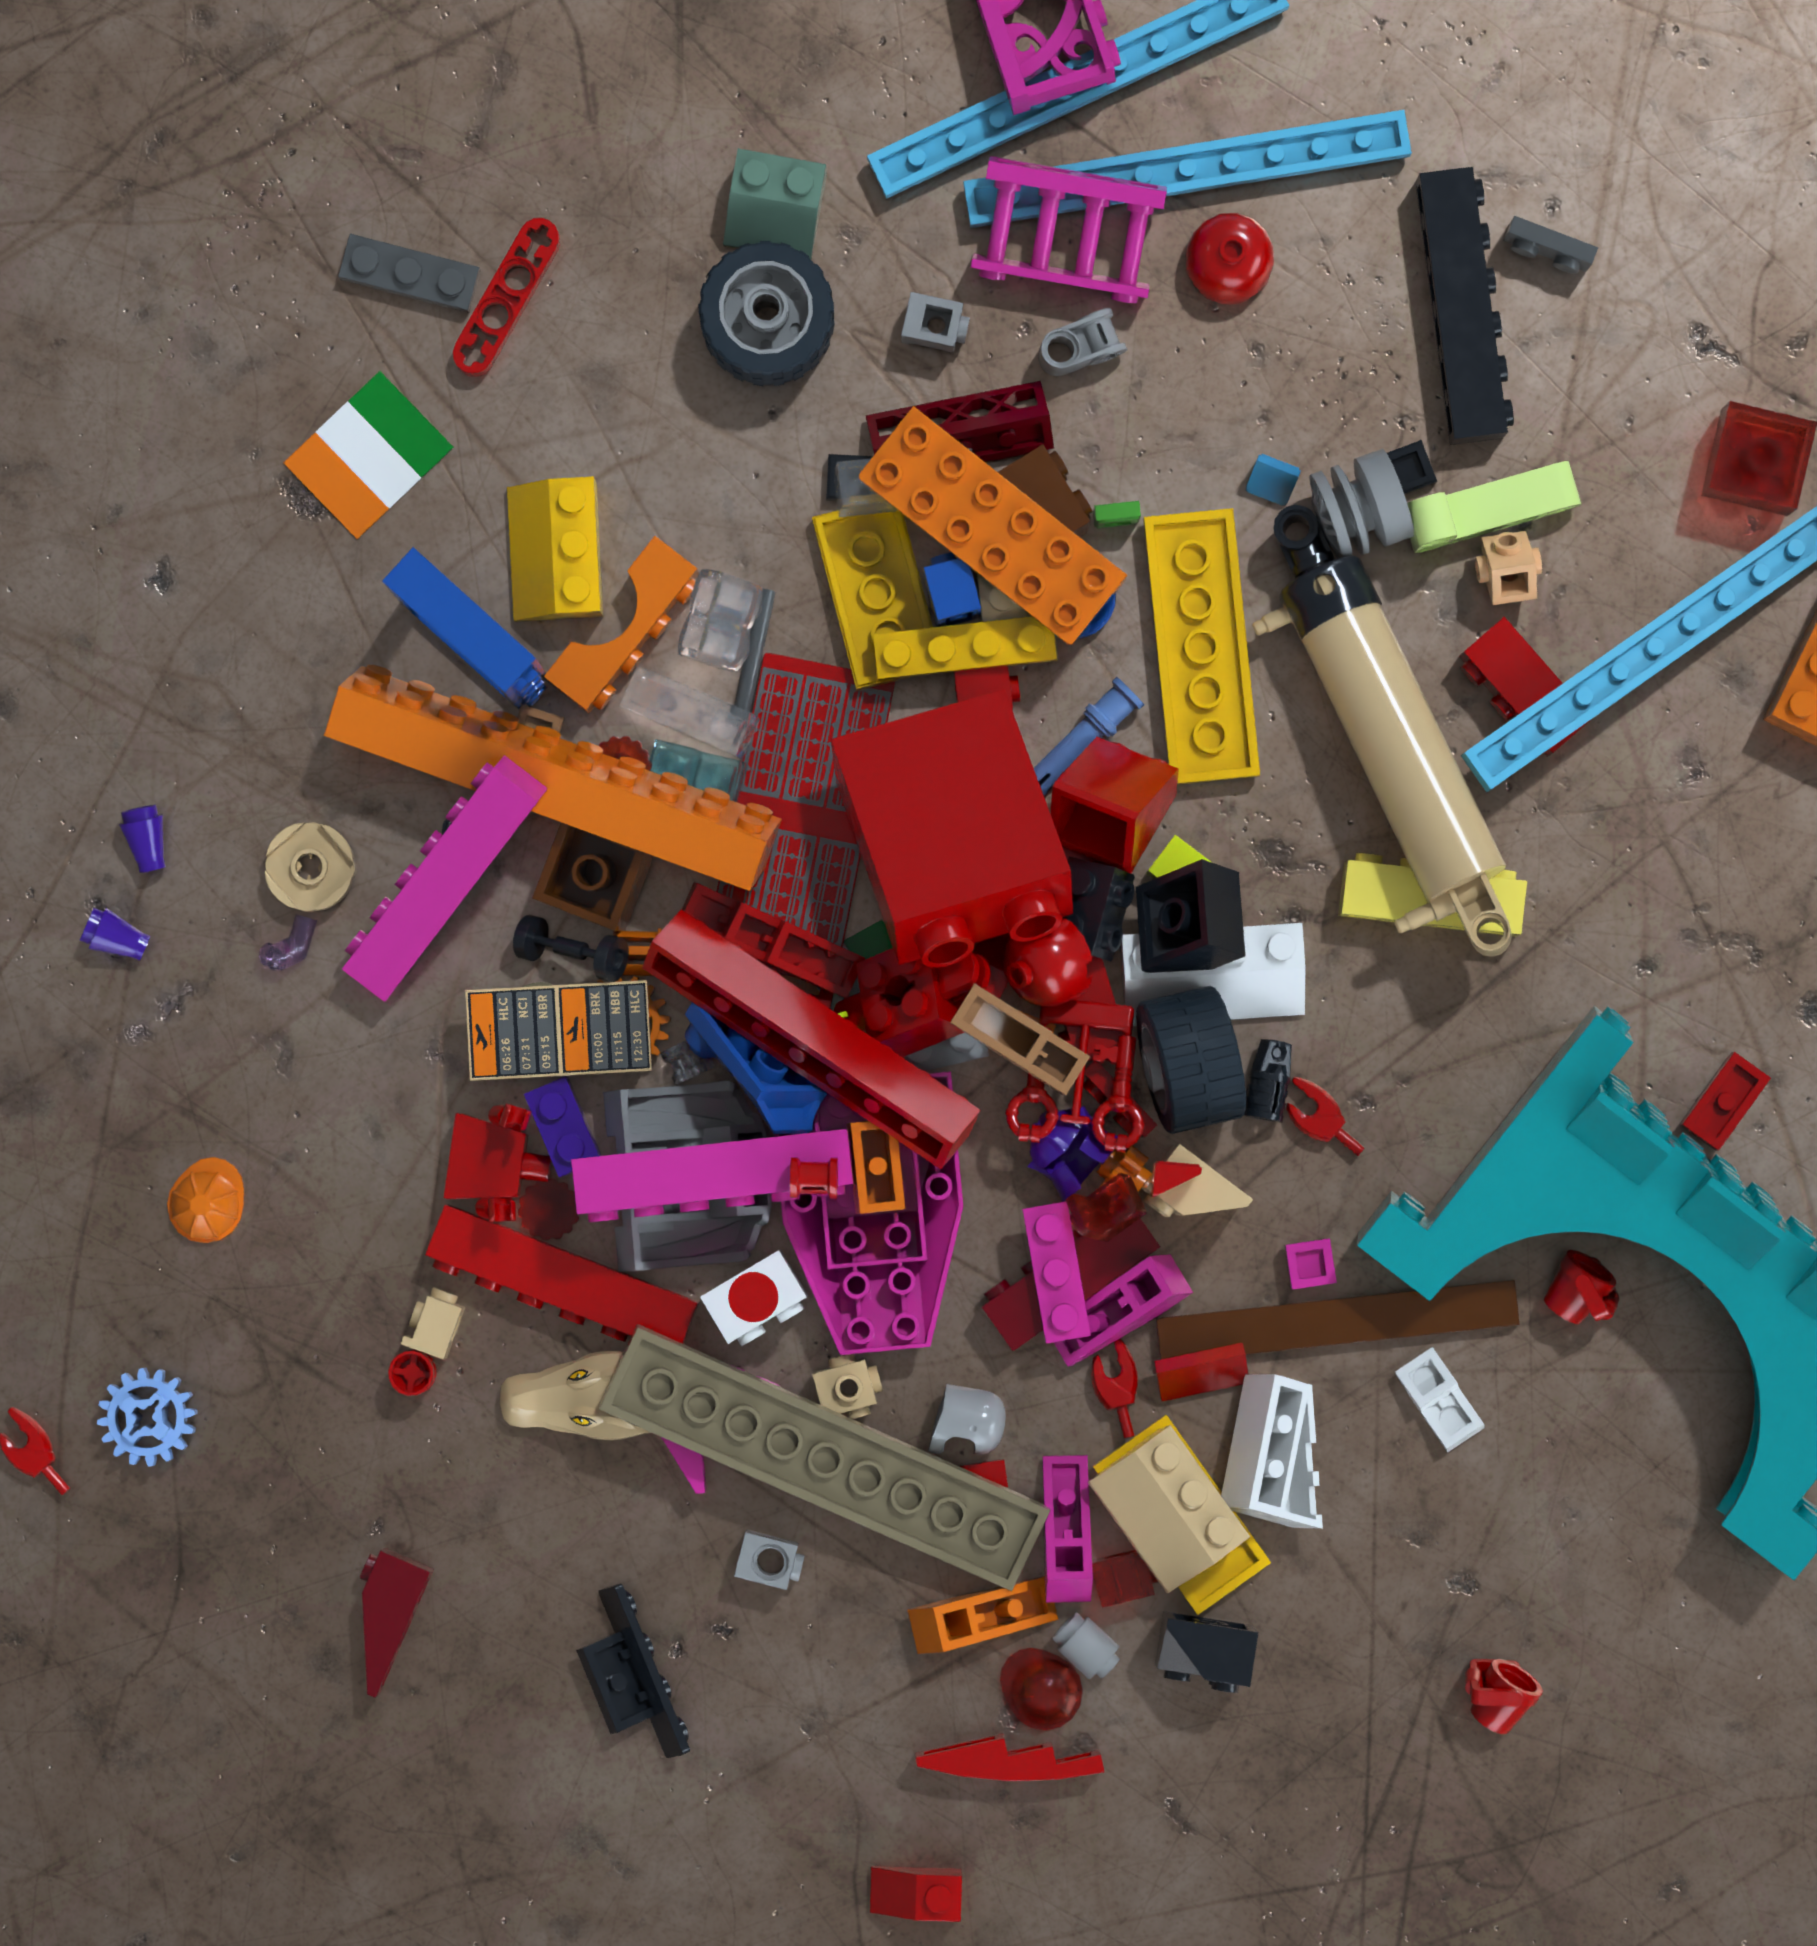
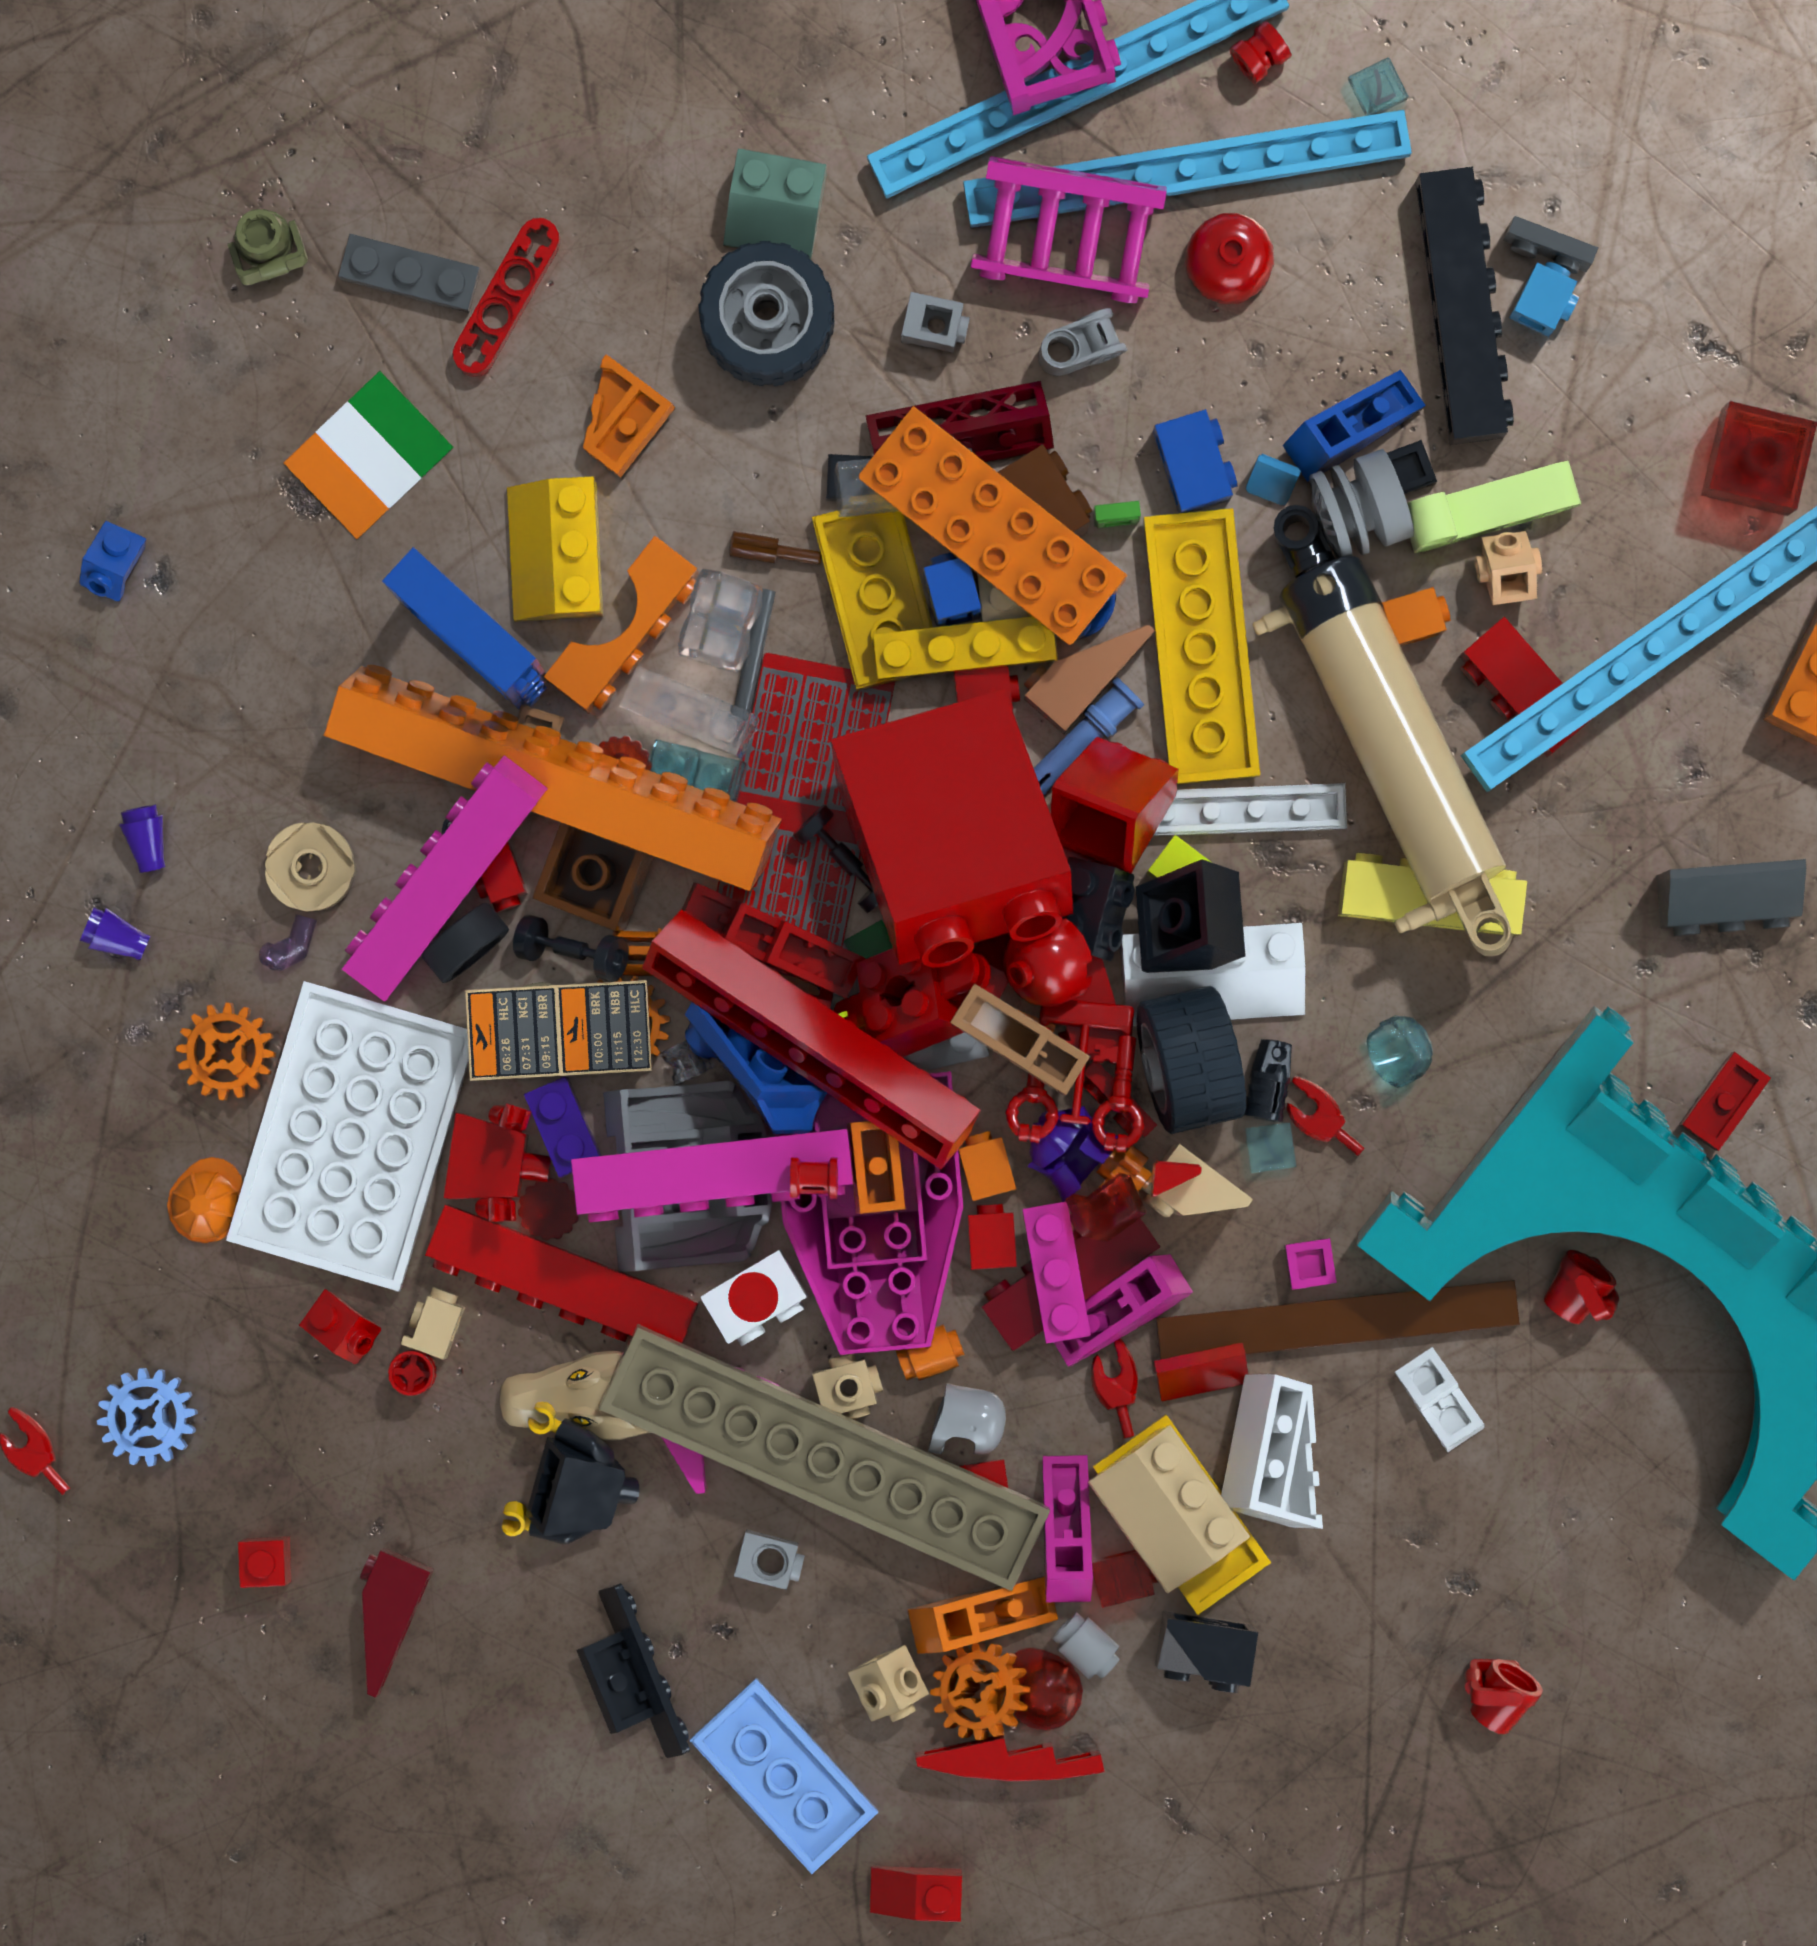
none -> blue bracket [79,521,146,601]
none -> orange gear [176,1002,276,1101]
none -> white plate [226,981,469,1292]
none -> olive piece [227,209,308,286]
none -> red brick [238,1536,292,1588]
none -> red bracket [299,1289,381,1364]
none -> black tyre [422,903,509,983]
none -> red brick [475,842,528,913]
none -> black torso [501,1401,640,1544]
none -> orange wing [583,354,675,478]
none -> light blue tile [689,1677,878,1874]
none -> reddish brown axle [729,530,822,565]
none -> black wheel [793,804,878,913]
none -> tan brick [848,1645,929,1722]
none -> orange brick [895,1324,965,1381]
none -> orange gear [930,1642,1030,1741]
none -> orange brick [958,1131,1016,1201]
none -> red brick [968,1204,1017,1270]
none -> nougat slope [1024,624,1155,735]
none -> blue brick [1152,409,1238,514]
none -> white tile [1153,783,1347,836]
none -> red wheel [1229,21,1292,84]
none -> clear light blue tile [1245,1122,1296,1173]
none -> blue slope [1282,370,1426,482]
none -> clear light blue tile [1348,57,1409,116]
none -> clear light blue hair [1367,1015,1433,1088]
none -> orange brick [1381,587,1451,647]
none -> dark azure brick [1509,262,1579,337]
none -> dark grey slope [1656,859,1807,936]

